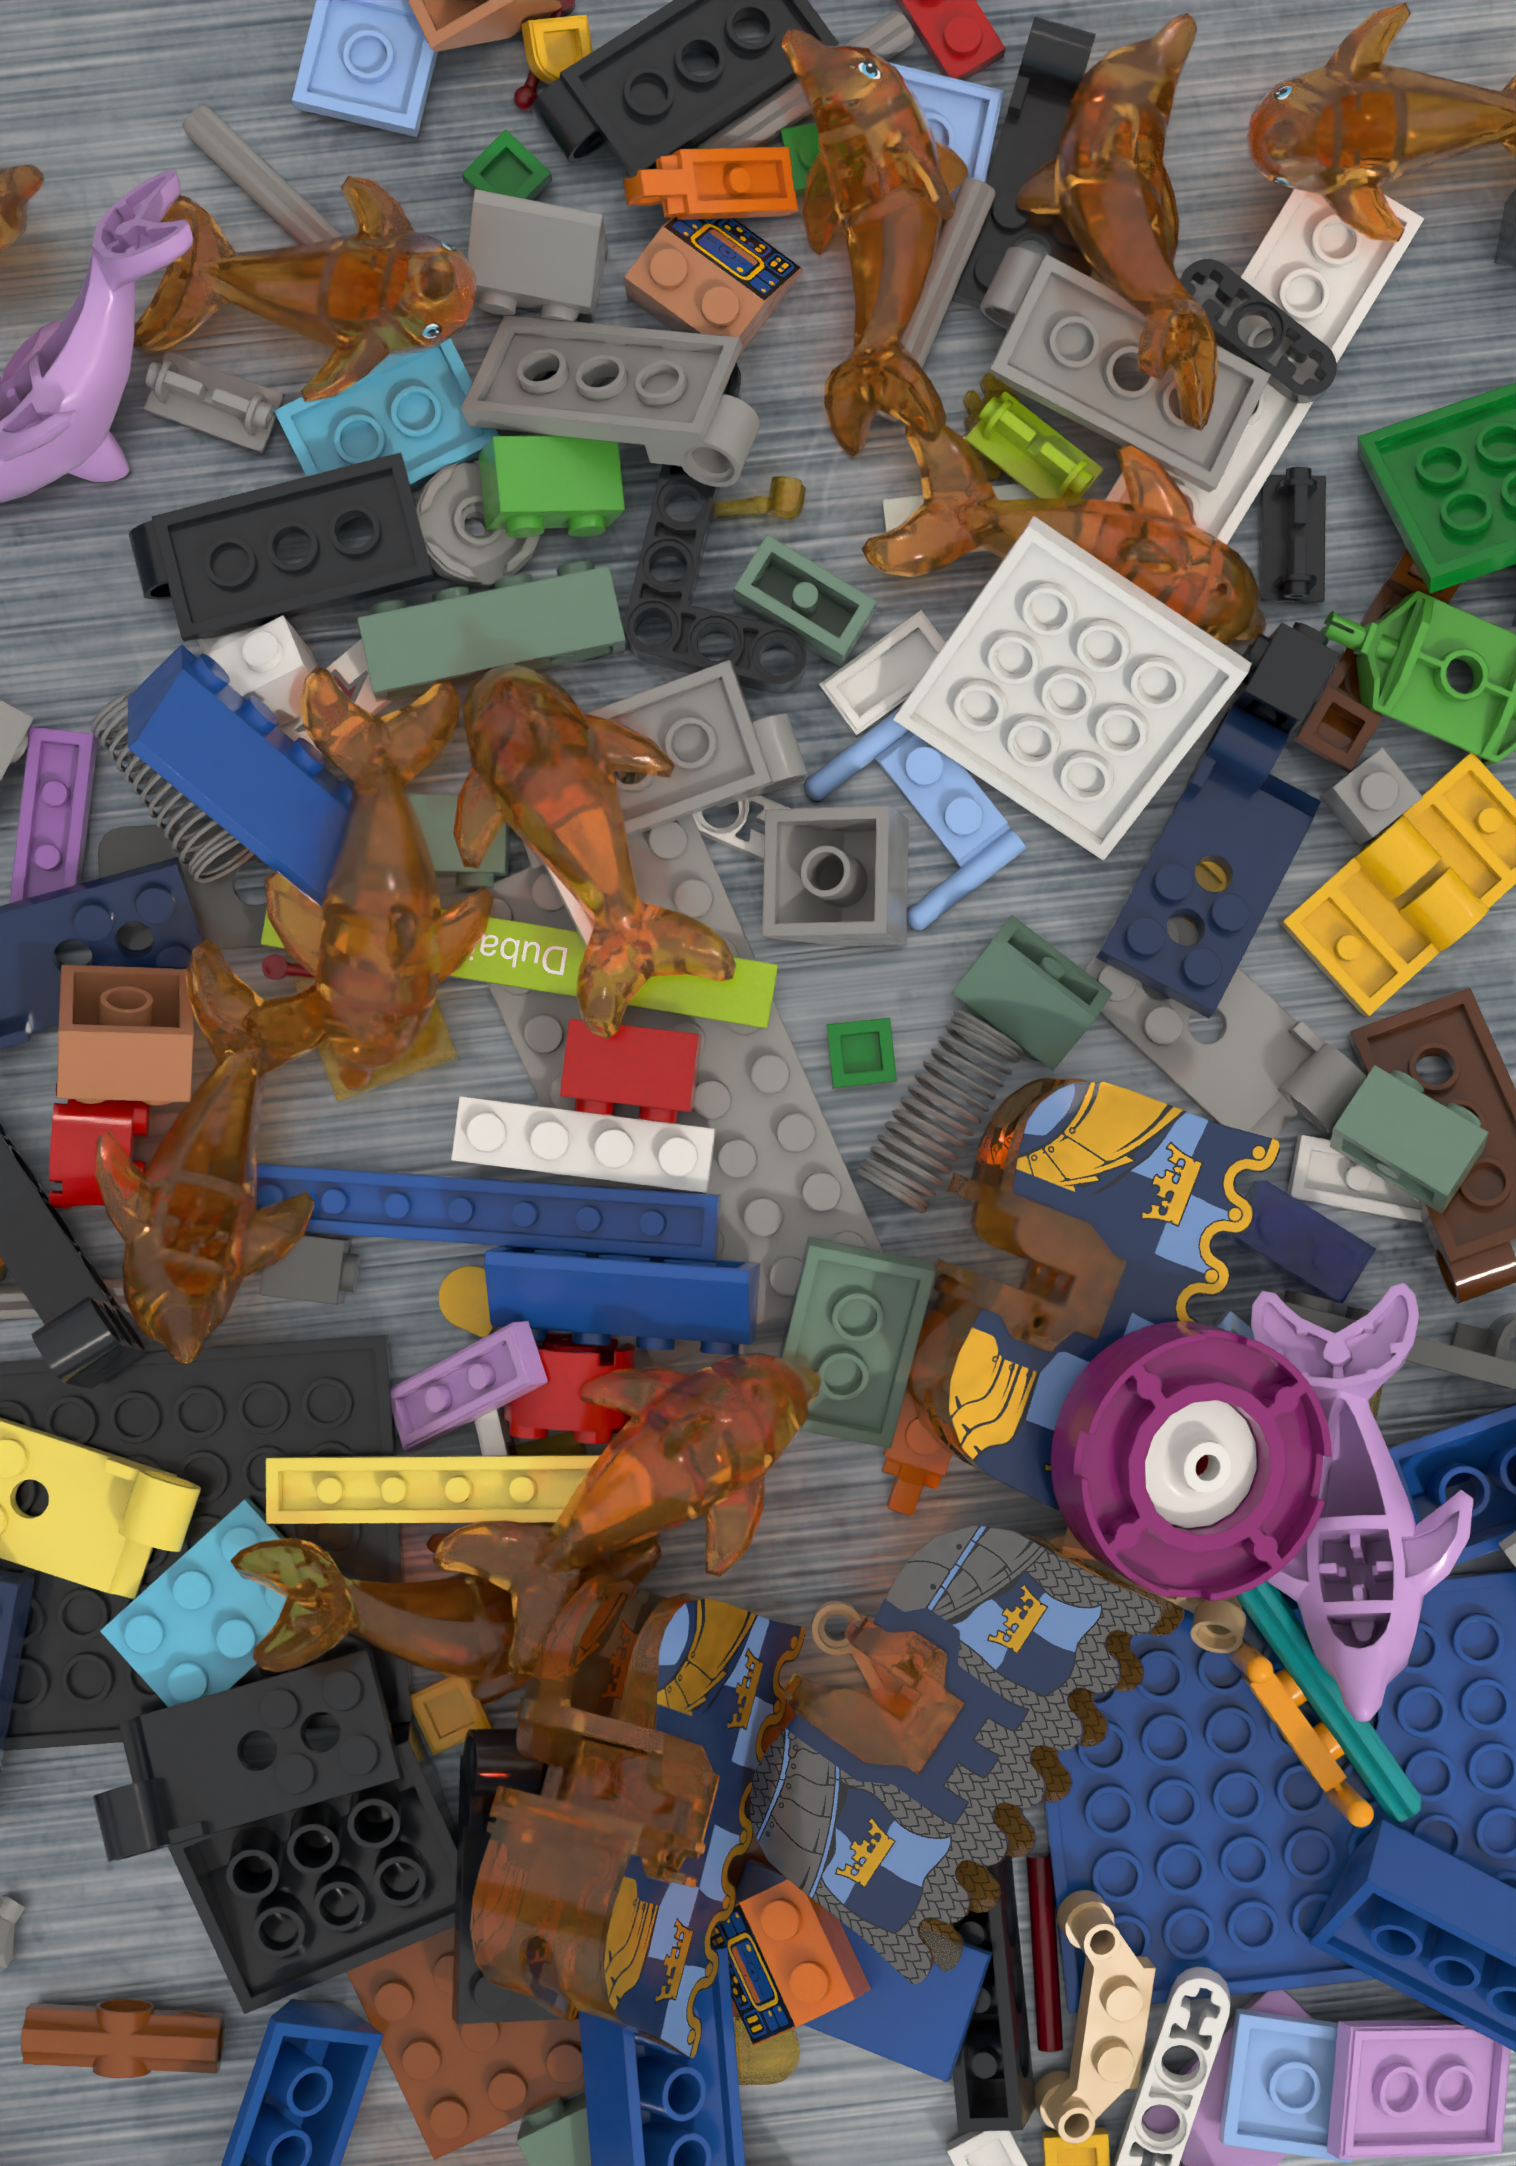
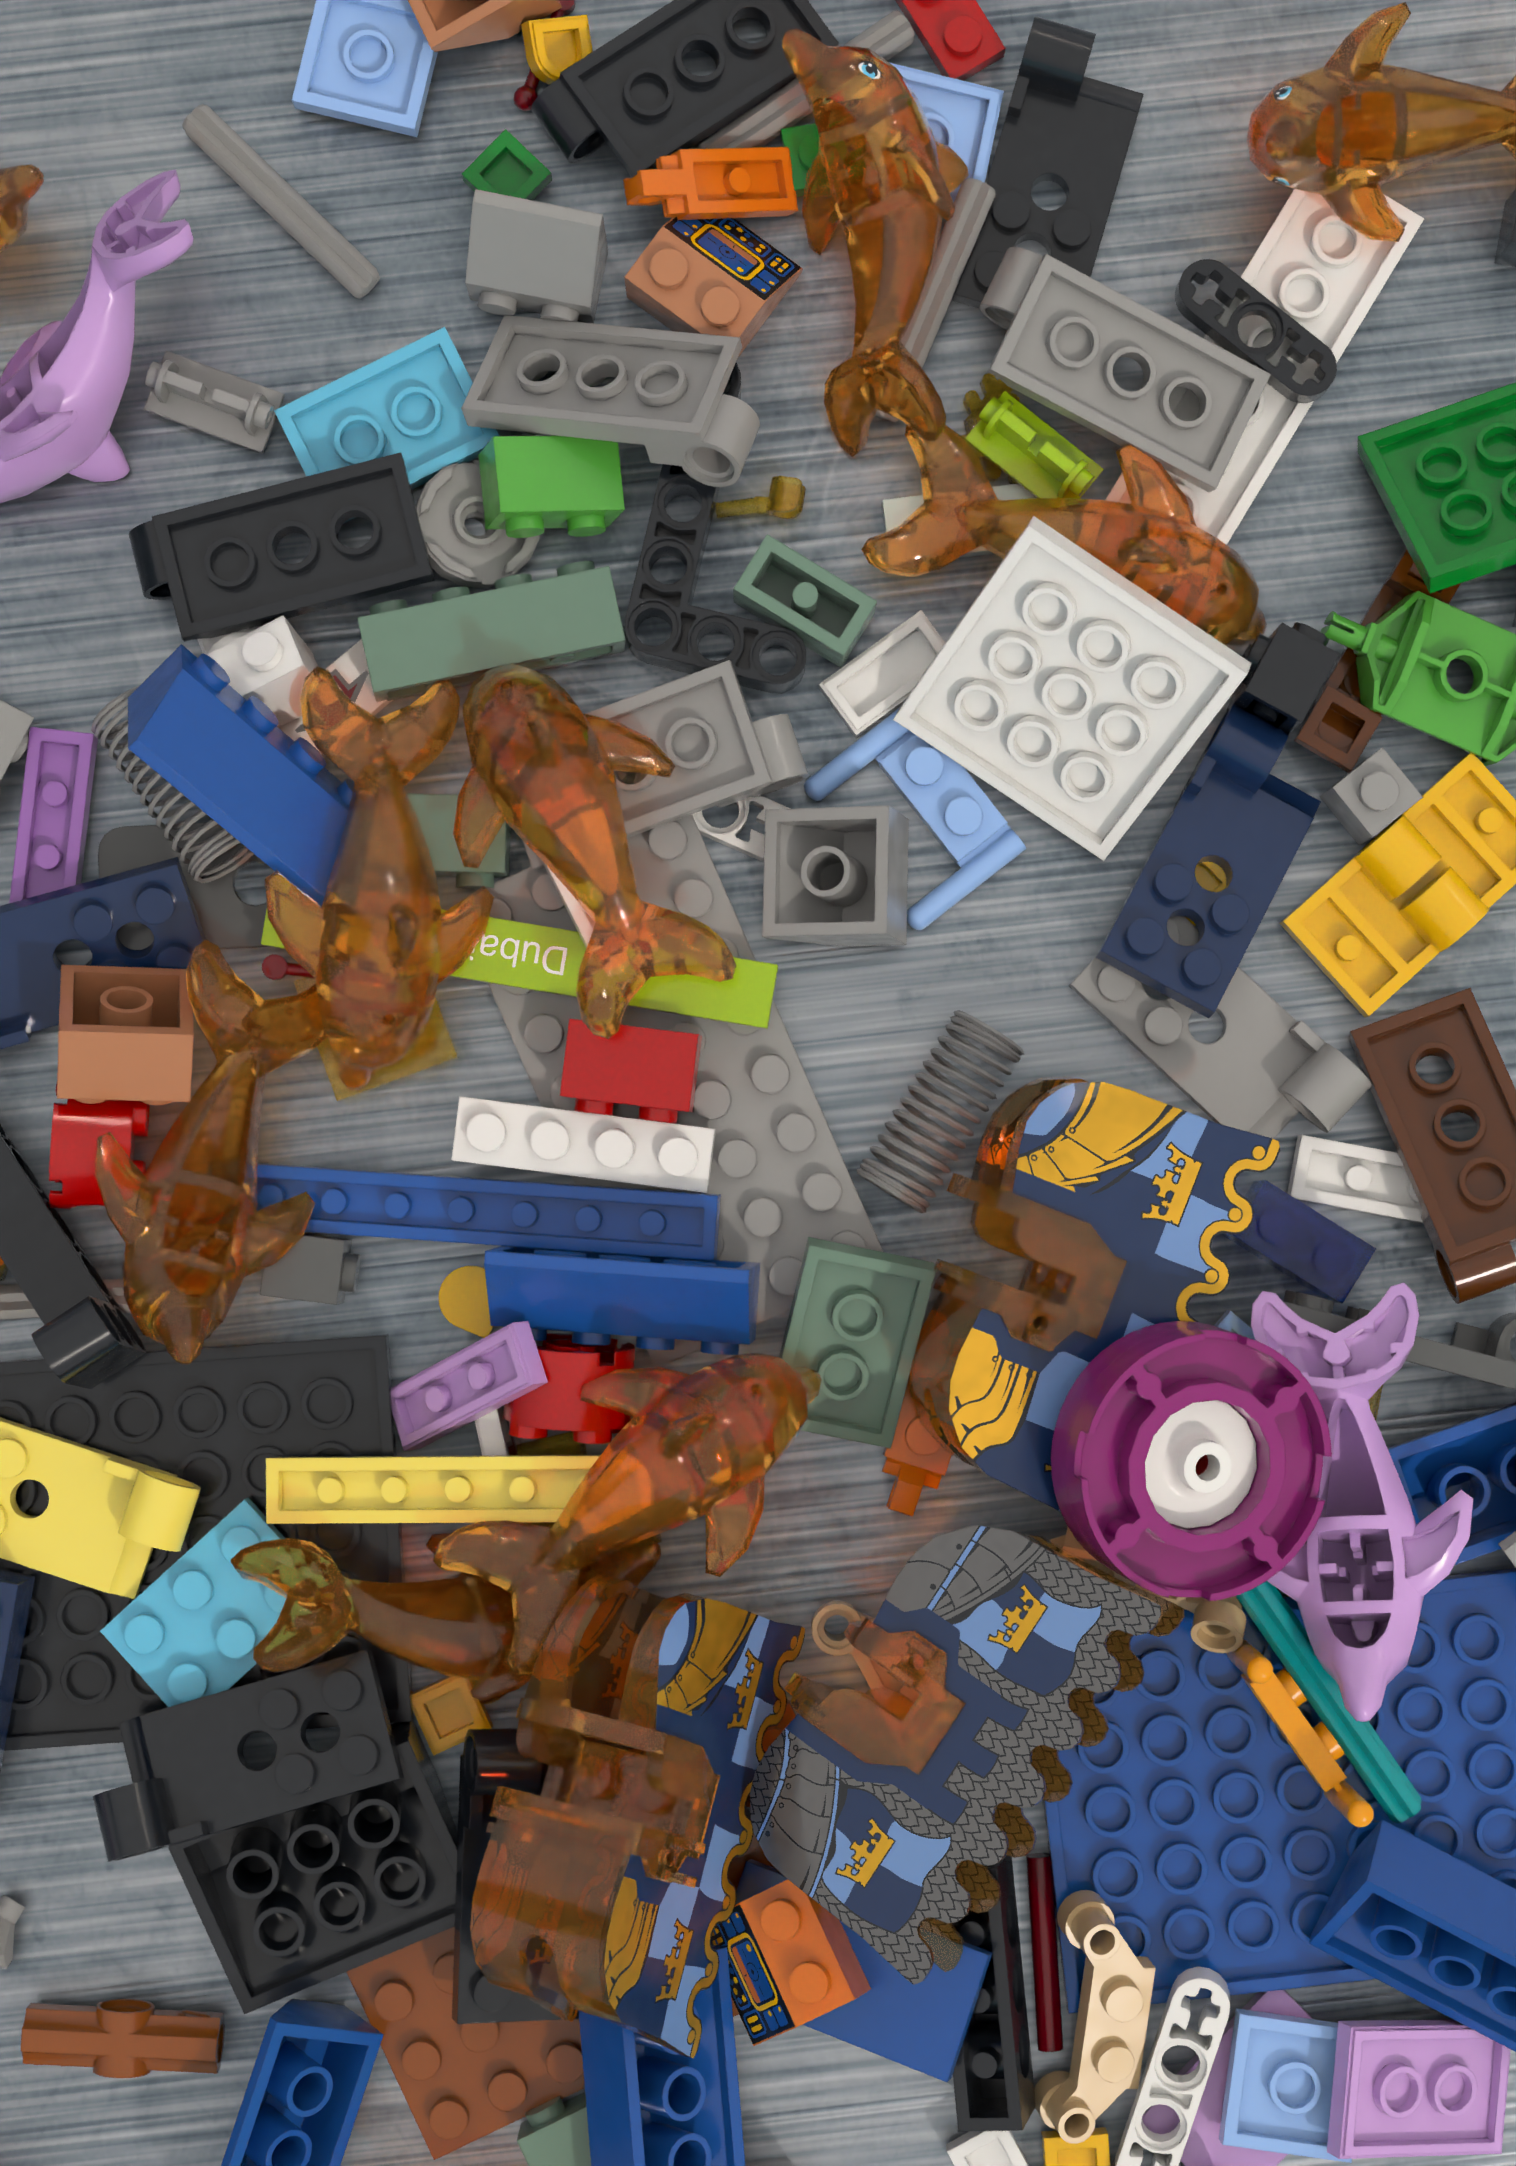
clear orange animal [133,176,476,403] -> none
clear yellow tile [735,2015,800,2085] -> none
green plate [826,1018,897,1089] -> none
sand green brick [952,915,1113,1071] -> none
clear orange animal [1017,13,1218,431] -> none
black hinge [1261,467,1326,602] -> none
sand green brick [1330,1065,1489,1214] -> none

